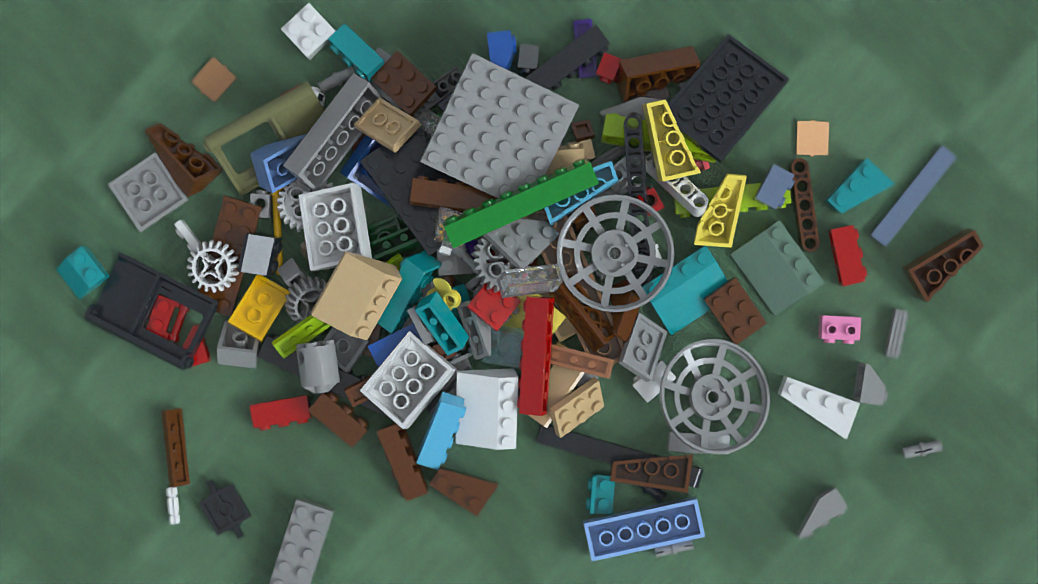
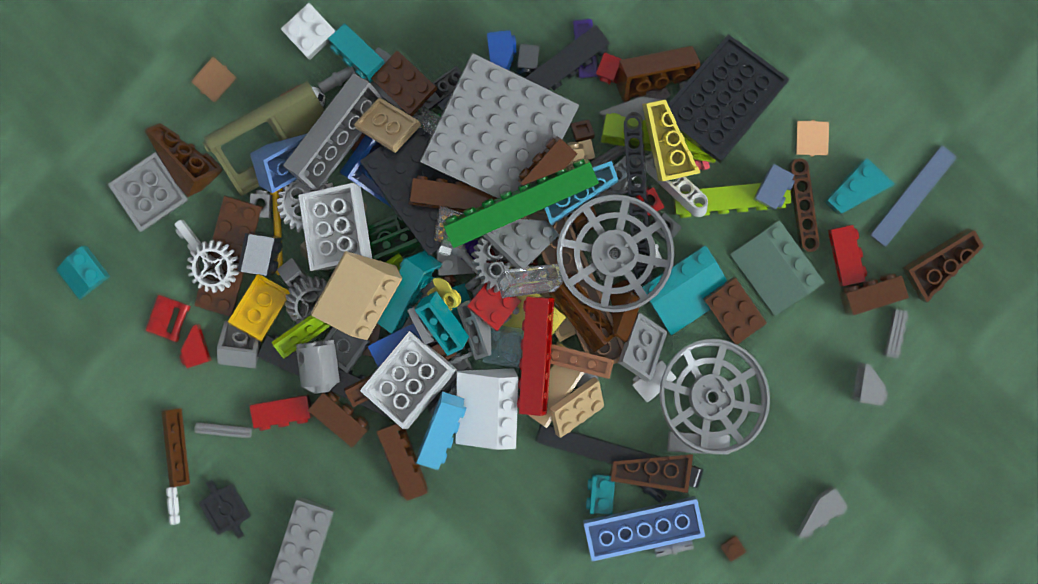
black piece [84,252,218,371] -> none
reddish brown wedge [429,466,499,516] -> none
light yellow wedge [694,174,747,248] -> none
white wedge [777,376,860,440] -> none
bright pink brick [818,315,861,344] -> none
light grey pin [901,439,943,459] -> none
none -> light grey axle [195,422,252,438]
none -> reddish brown slope [518,136,578,185]
none -> dark grey brick [651,213,682,241]
none -> reddish brown plate [720,535,747,562]
none -> reddish brown brick [839,273,909,316]

